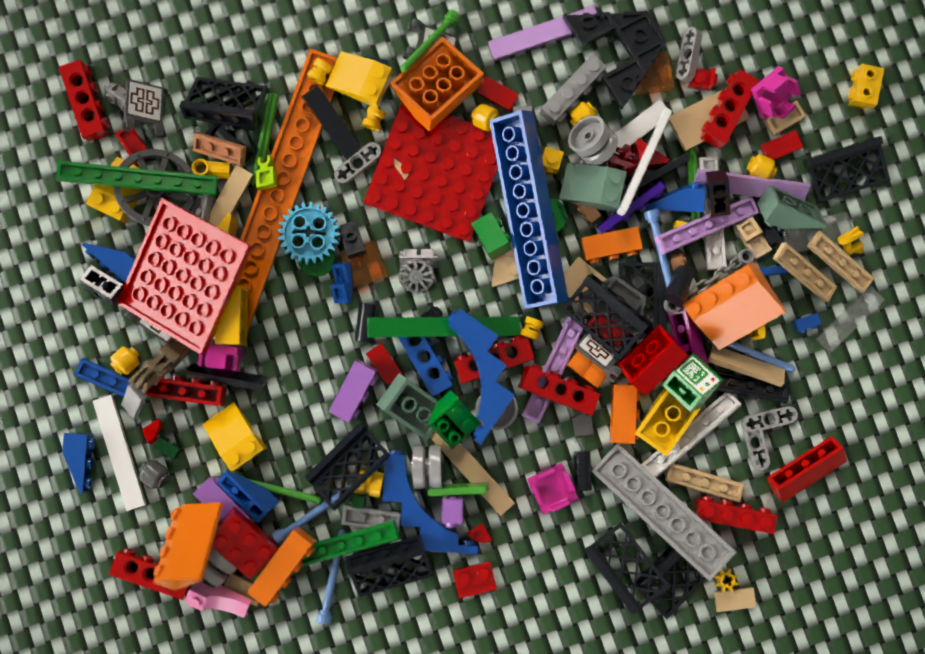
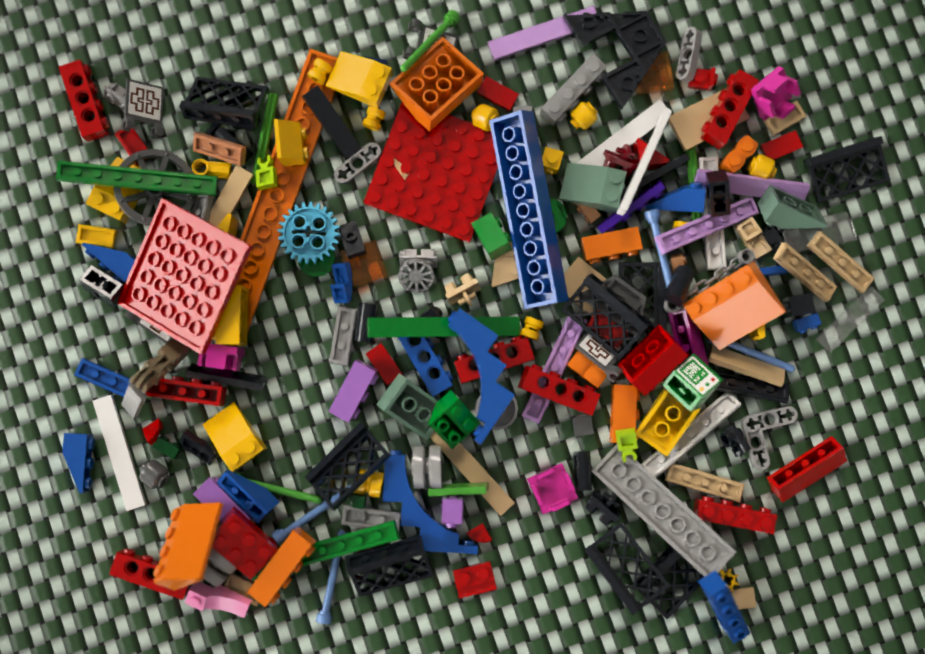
yellow head [110,346,140,375] -> none
light grey wheel [568,115,618,166] -> none
yellow piece [837,226,864,255] -> none
yellow brick [847,64,884,110] -> none
none -> yellow tile [75,224,118,249]
none -> black plate [179,429,218,465]
none -> yellow slope [274,119,309,166]
none -> light grey tile [329,306,358,366]
none -> tan hips [444,273,481,307]
none -> black hips [585,489,621,526]
none -> lime plate [615,428,638,462]
none -> blue brick [699,571,751,644]
none -> orange brick [719,135,758,173]
none -> black plate [720,424,751,457]
none -> black brick [779,293,816,319]

